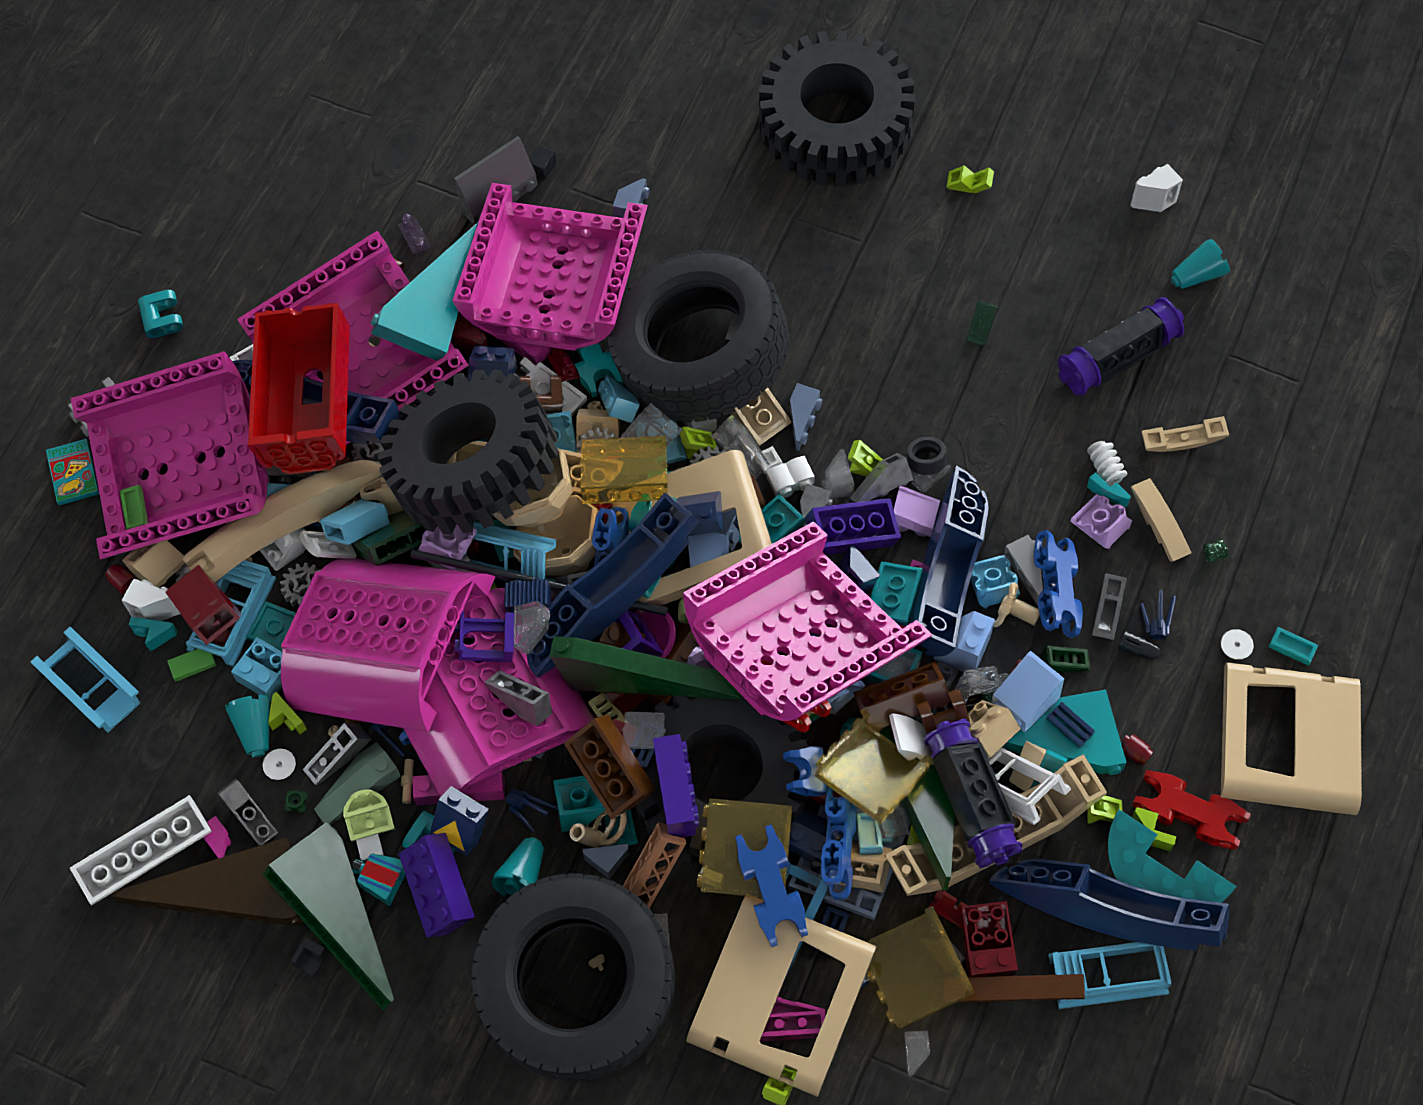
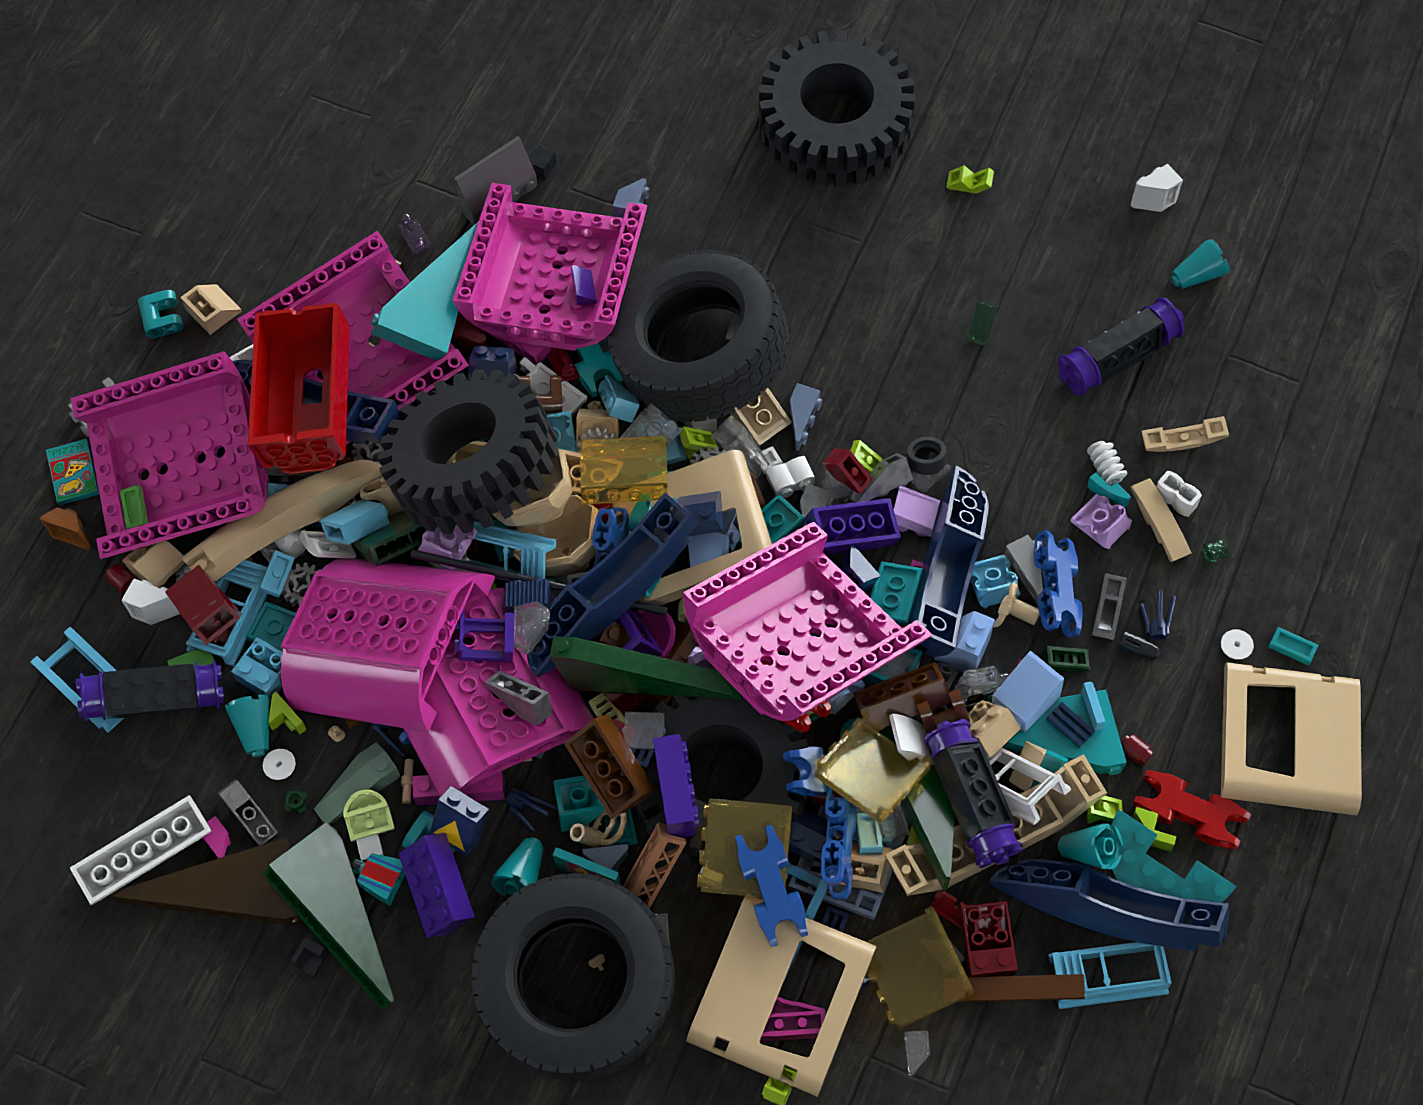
teal slope [129,617,177,651] -> none
flat silver slope [303,723,371,785] -> none
none -> dark orange slope [40,507,91,550]
none -> black brick [76,661,224,722]
none -> tan slope [181,285,242,335]
none -> medium azure plate [259,550,295,598]
none -> teal tile [553,848,621,885]
none -> dark purple slope [571,265,597,305]
none -> dark red slope [822,448,872,494]
none -> teal cone [1058,823,1123,869]
none -> medium azure tile [1081,682,1105,731]
none -> white brick [1156,471,1202,517]

